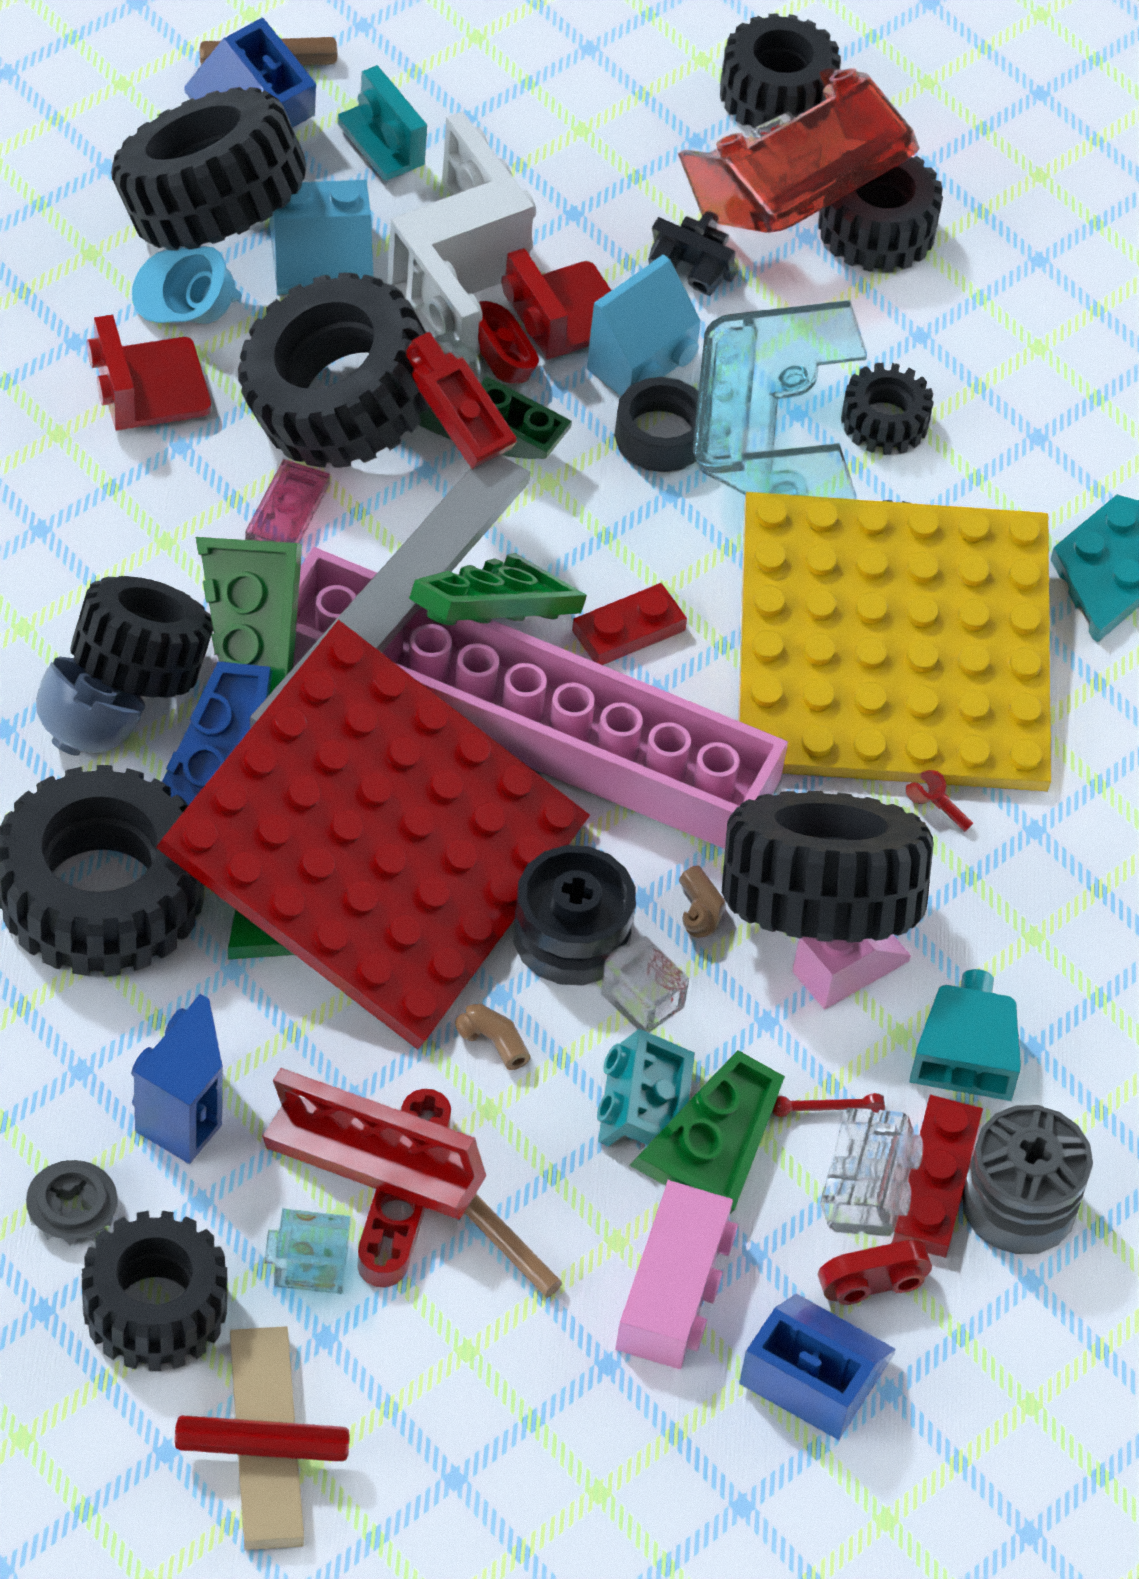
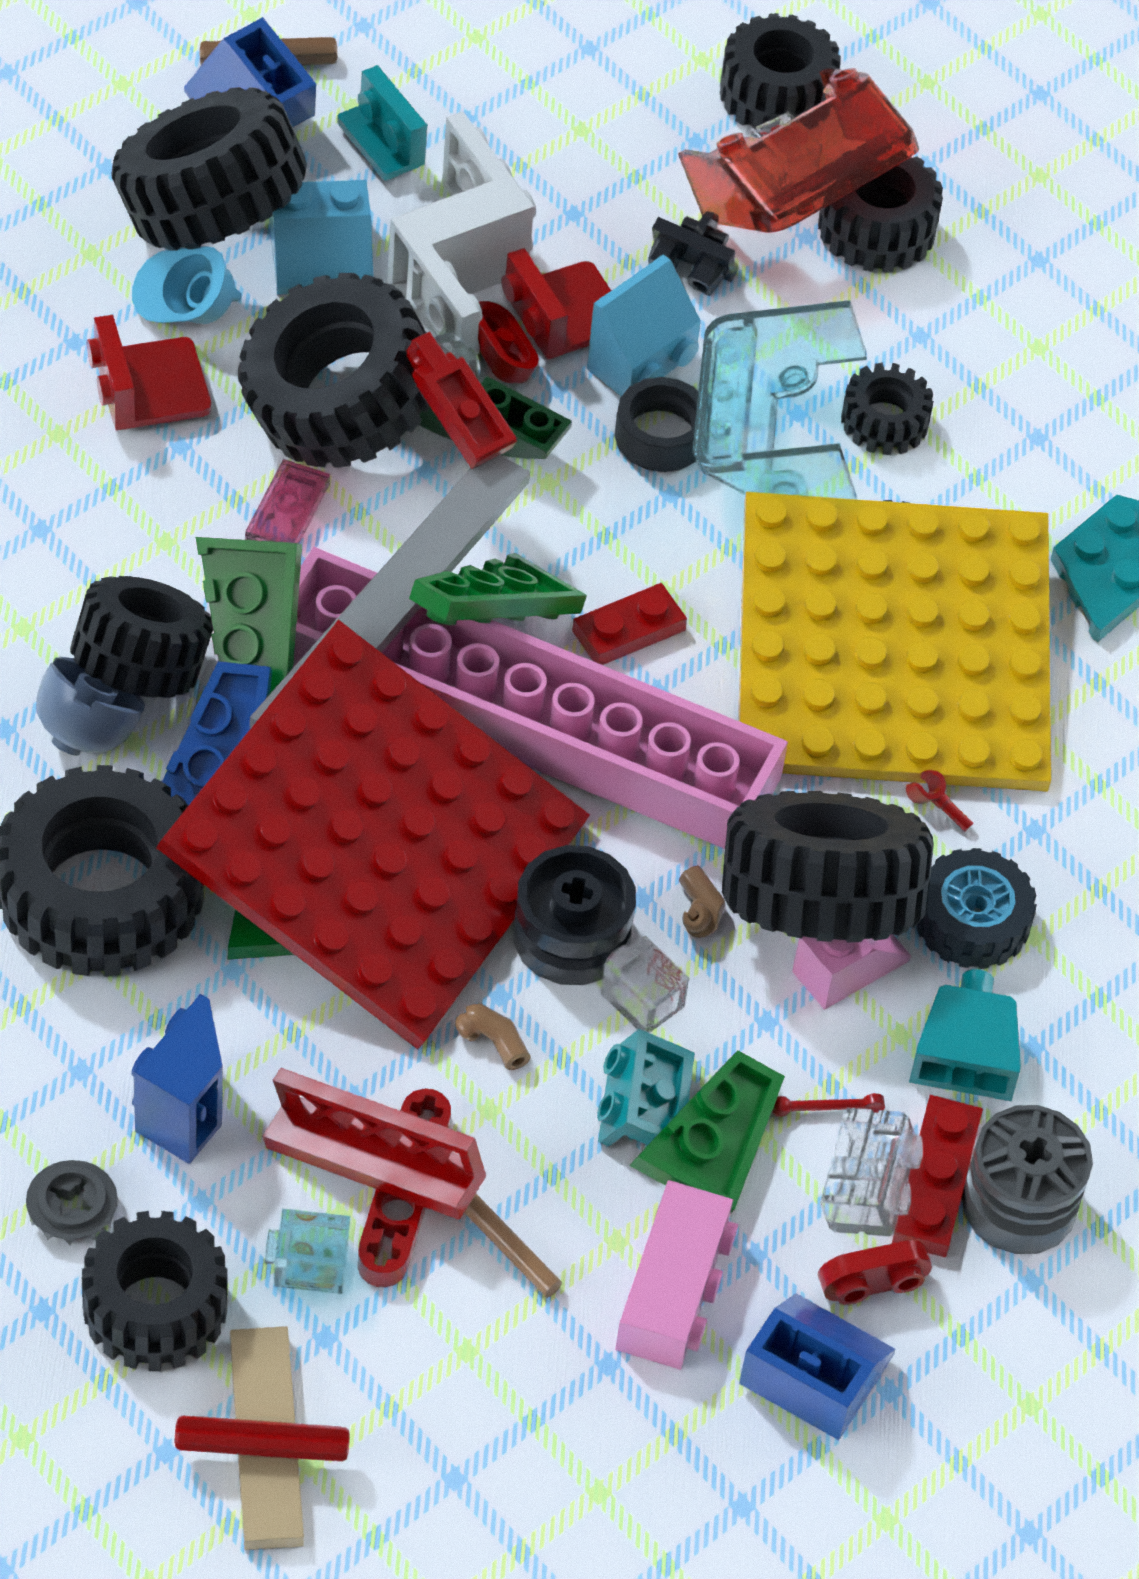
none -> black wheel [916,848,1037,969]

